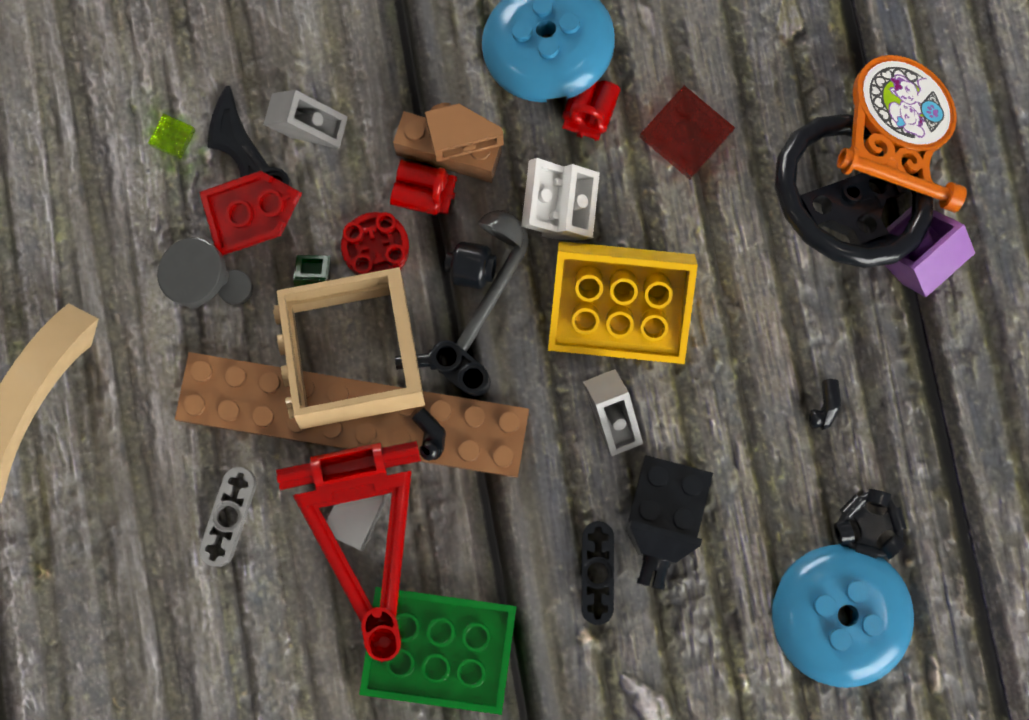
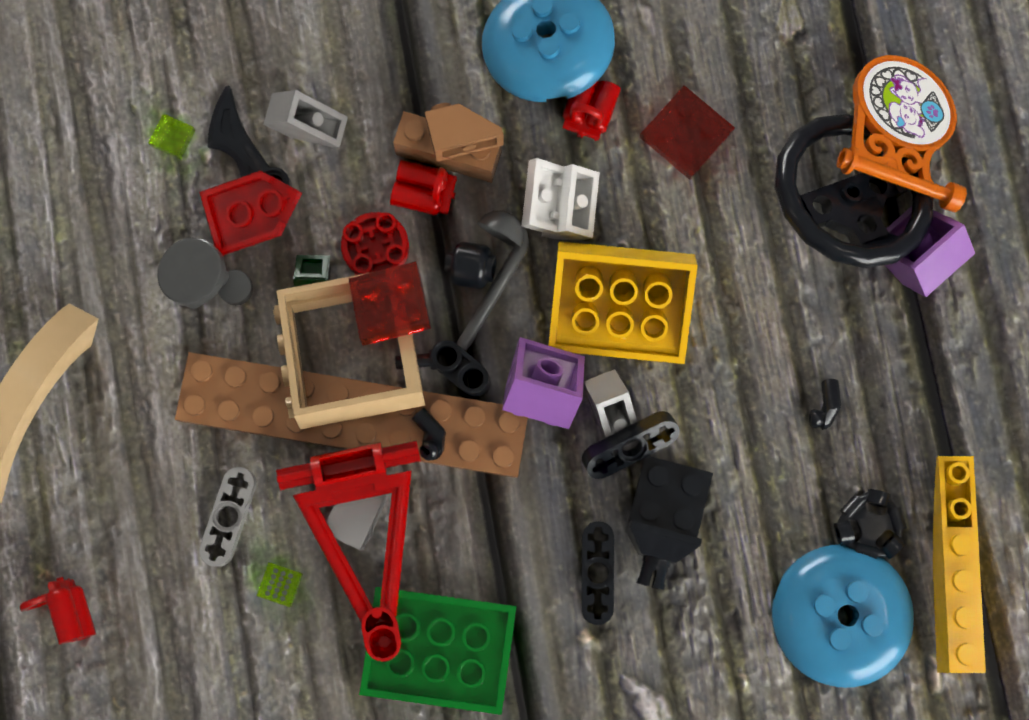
none -> red piece [20,577,96,645]
none -> clear neon green tile [257,562,303,607]
none -> clear red plate [349,261,431,346]
none -> medium lavender slope [502,337,585,429]
none -> black beam [582,411,680,479]
none -> yellow slope [933,456,986,673]

